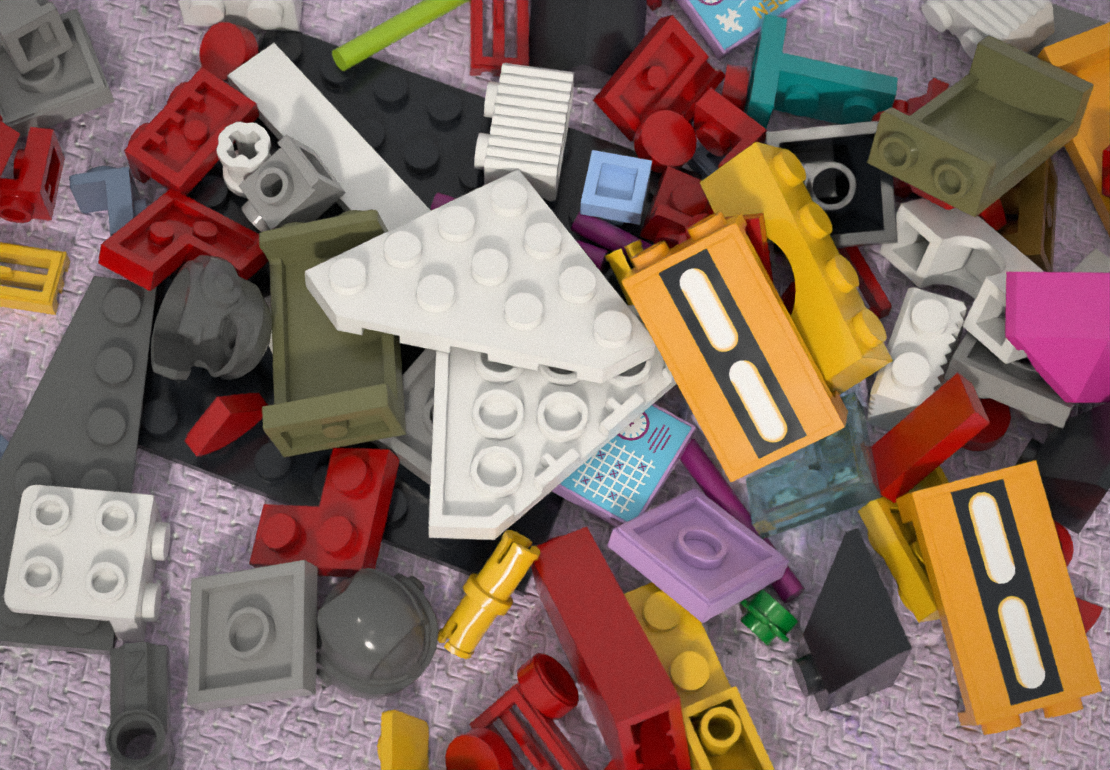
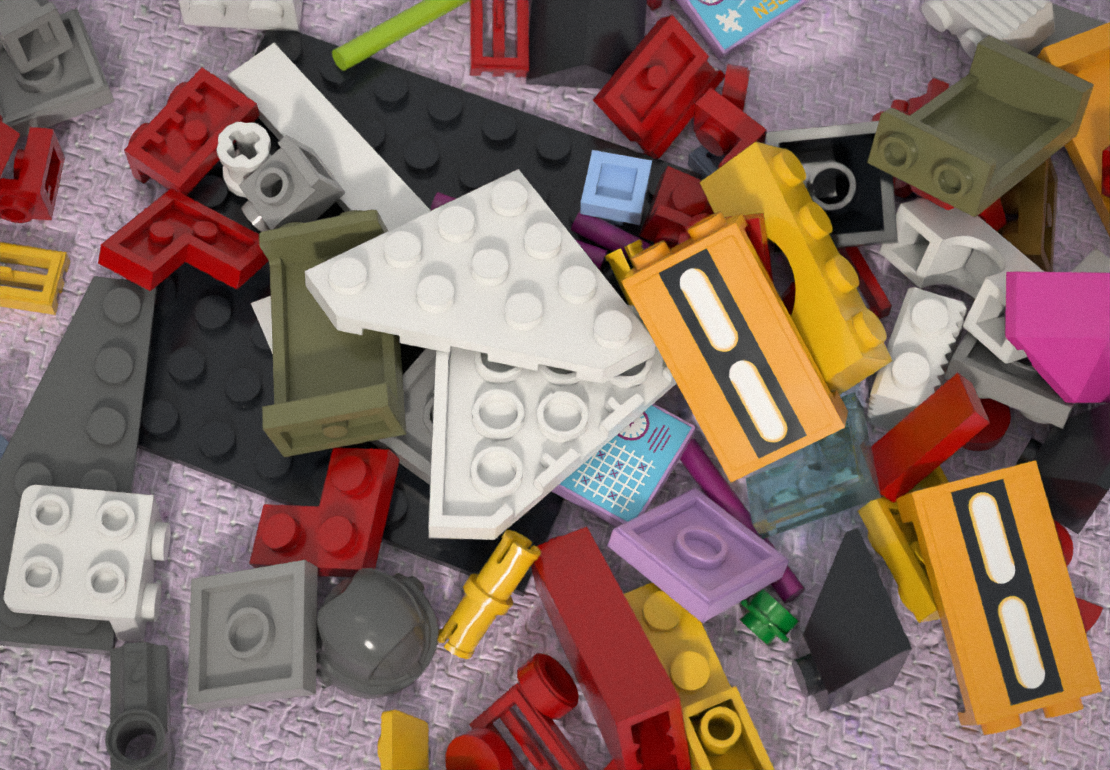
sand blue bracket [69,166,150,236] -> none
dark grey helmet [151,255,272,380] -> none
red tile [184,393,268,456] -> none
red tile [199,22,258,82] -> none
white brick [474,63,574,202] -> none
red tile [634,110,697,173] -> none
teal bracket [744,14,898,129] -> none

